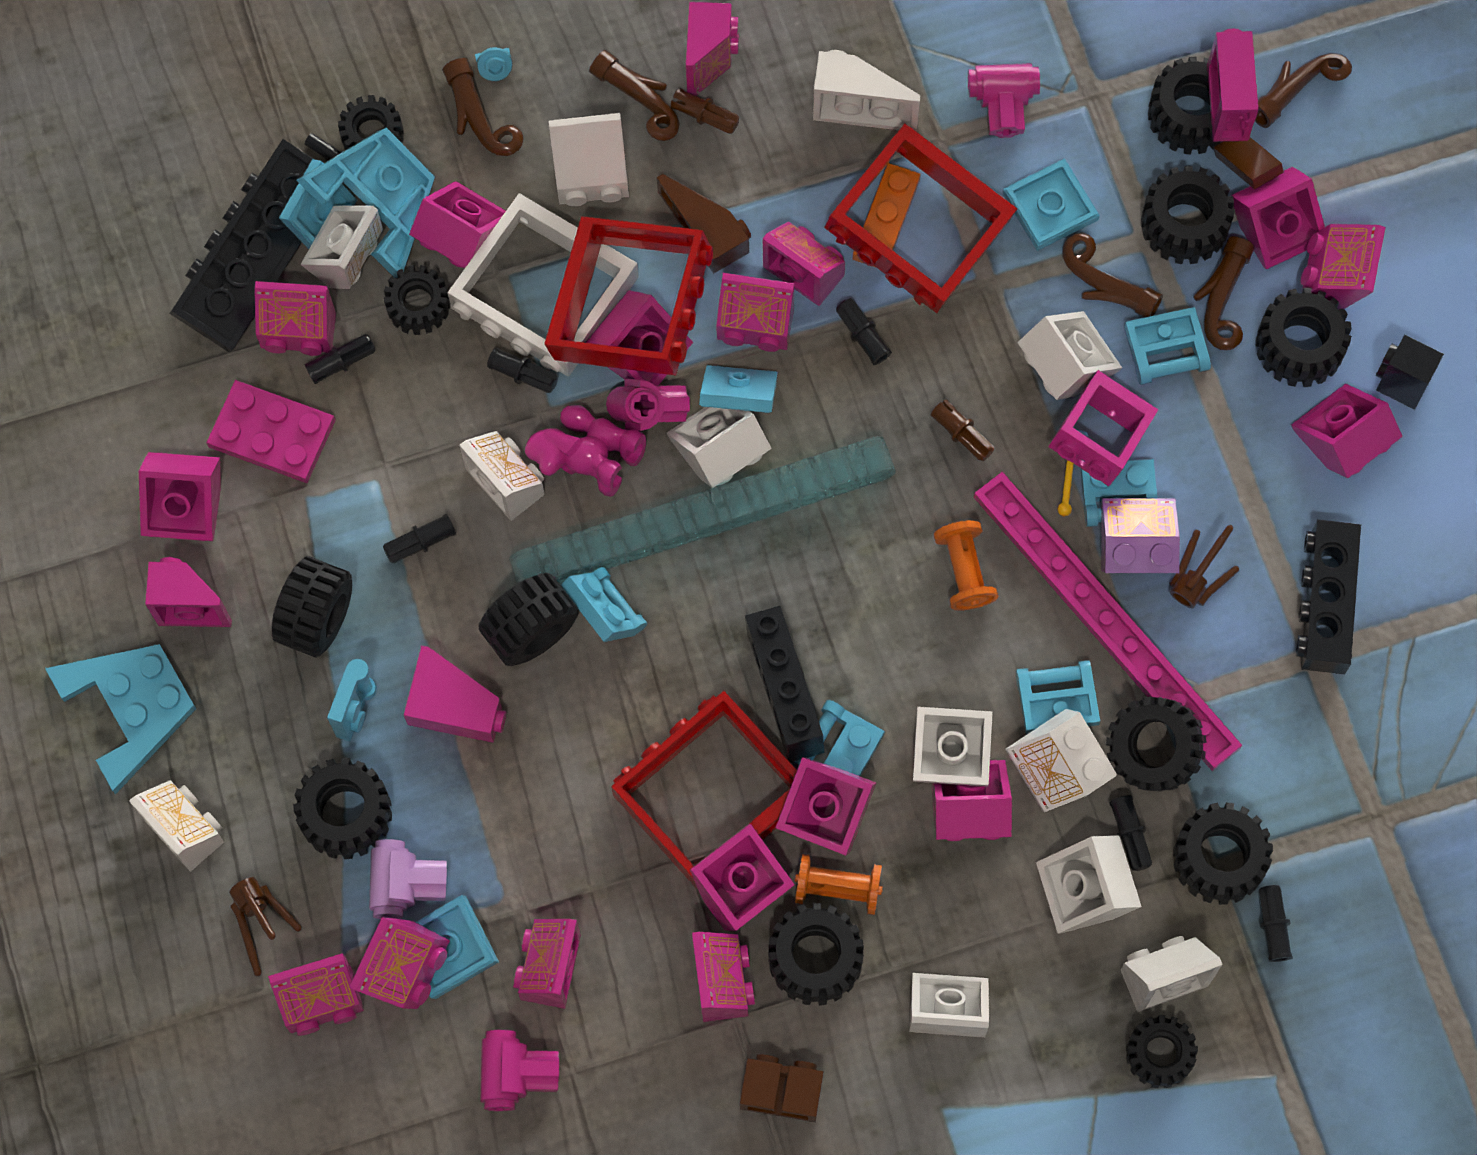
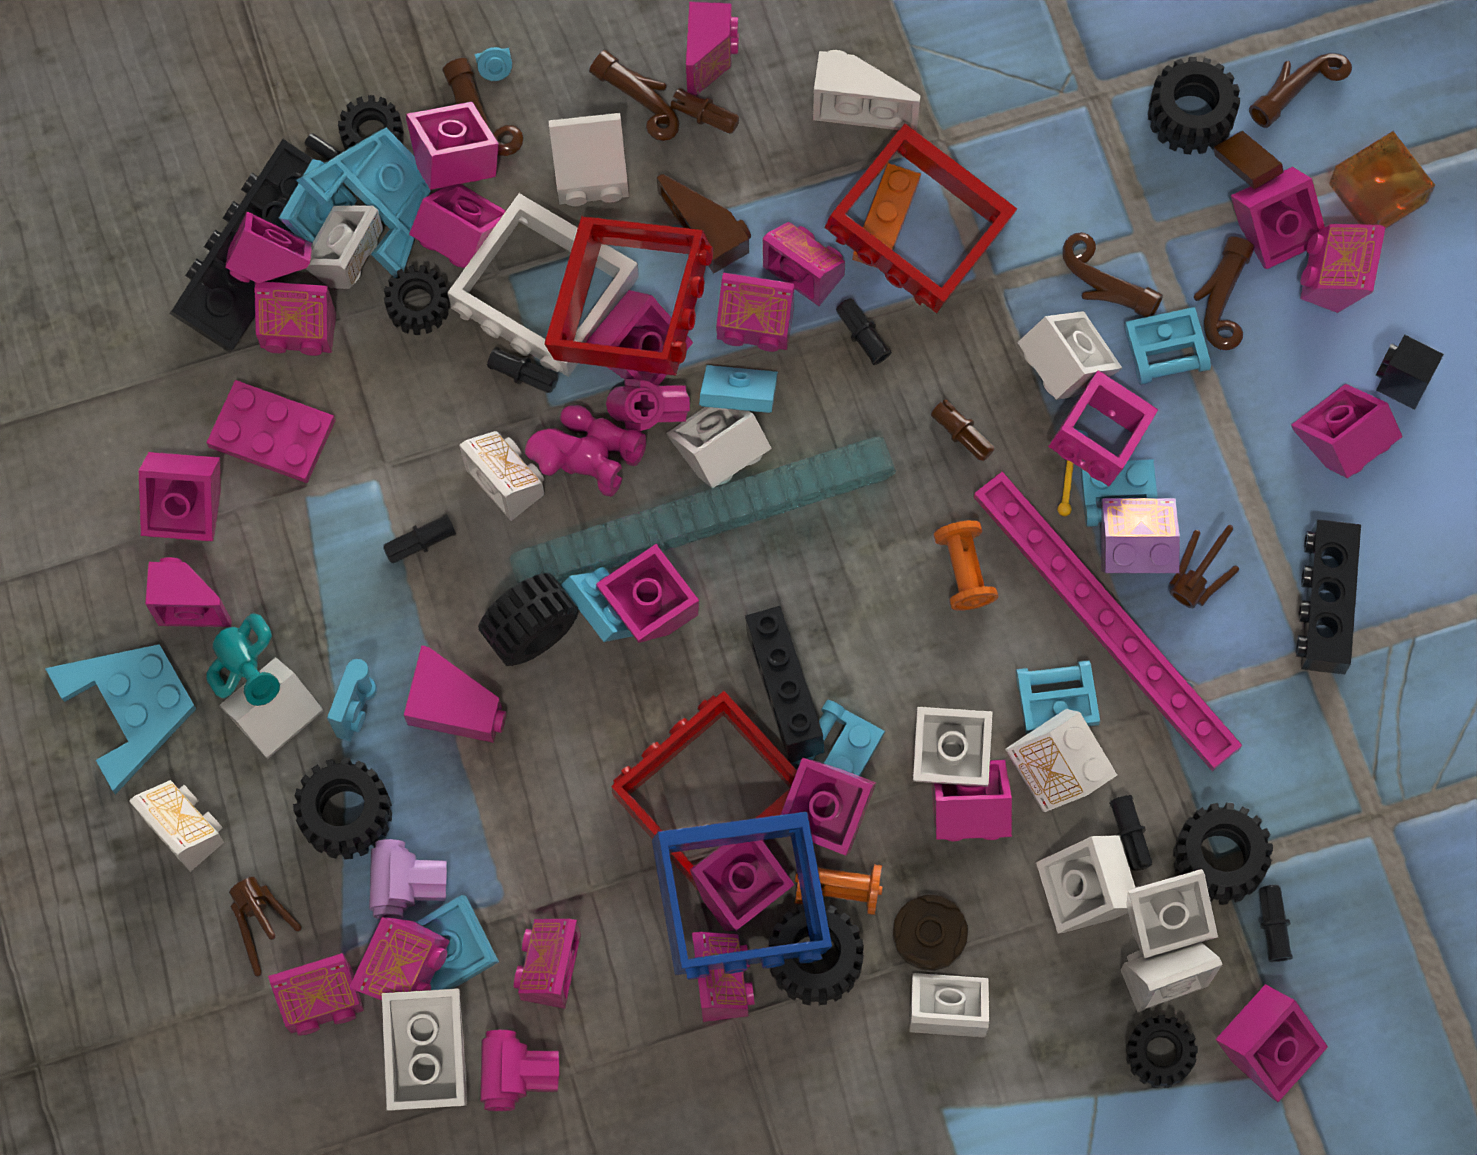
black tyre [272,556,352,658] -> none
black axle [304,334,376,384] -> none
reddish brown piece [740,1054,824,1123] -> none
dark pink piece [968,63,1040,138] -> none
medium azure plate [1003,159,1100,251] -> none
black tyre [1106,697,1207,791] -> none
black tyre [1141,166,1235,264] -> none
dark pink window [1207,28,1259,142] -> none
black tyre [1255,288,1352,387] -> none
none -> teal piece [206,613,280,706]
none -> white slope [219,657,324,759]
none -> dark pink slope [225,212,312,284]
none -> white slope [382,989,467,1110]
none -> dark pink slope [406,102,498,190]
none -> dark pink slope [596,544,699,643]
none -> blue window [652,812,832,980]
none -> dark brown tile [893,894,968,971]
none -> white slope [1126,869,1218,958]
none -> dark pink slope [1215,984,1328,1102]
none -> clear orange piece [1329,131,1435,229]

